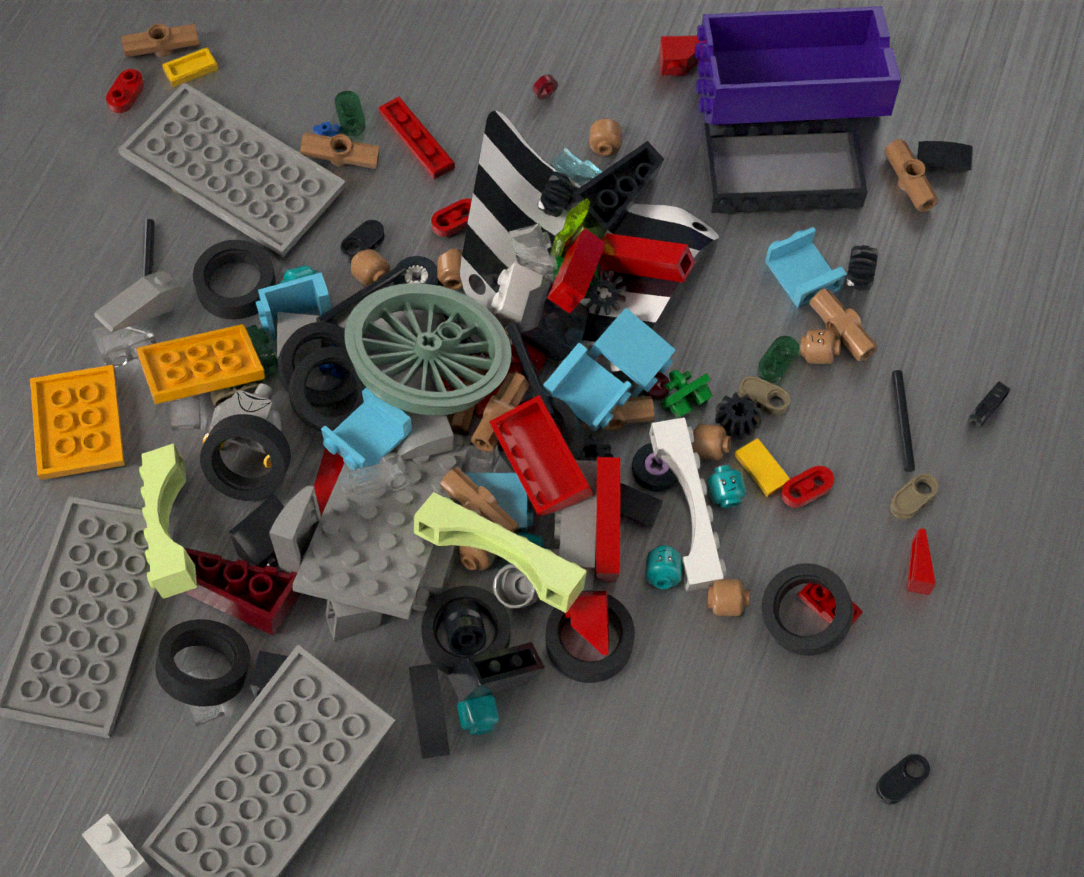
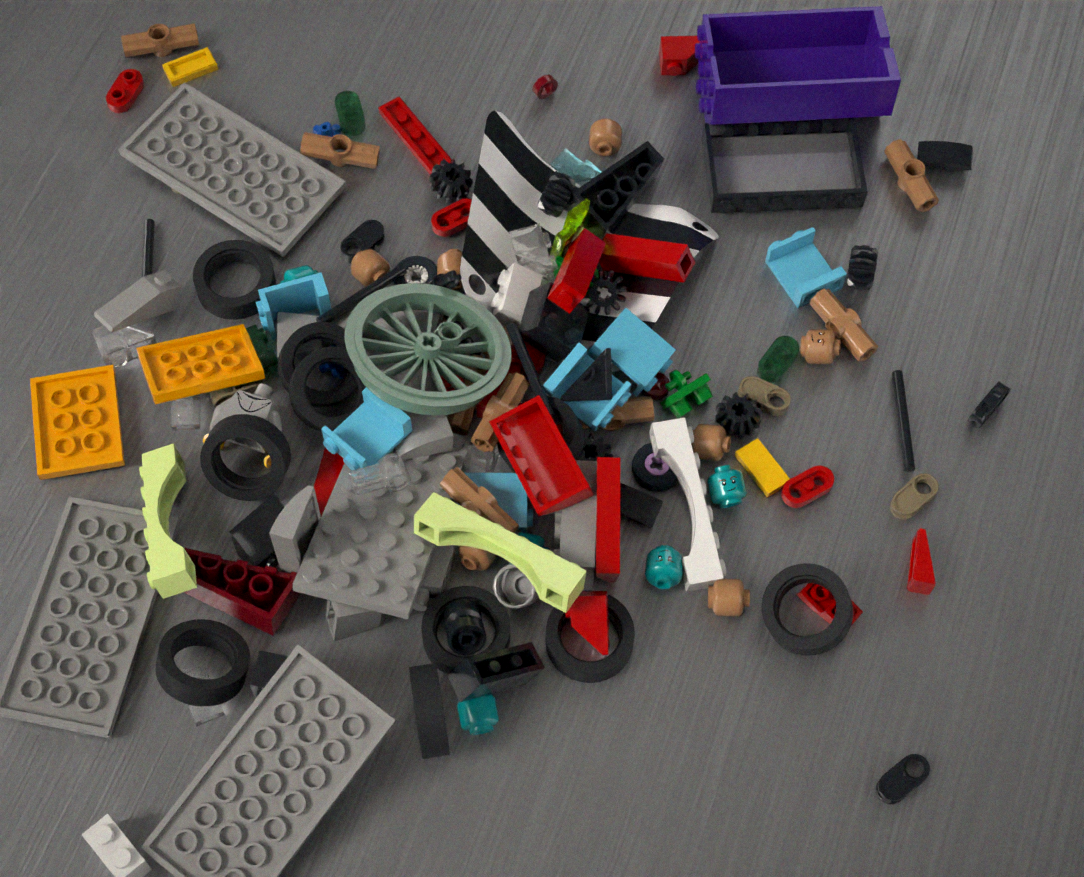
none -> black axle [425,270,462,289]
none -> black gear [429,158,473,204]
none -> black tile [560,348,612,401]

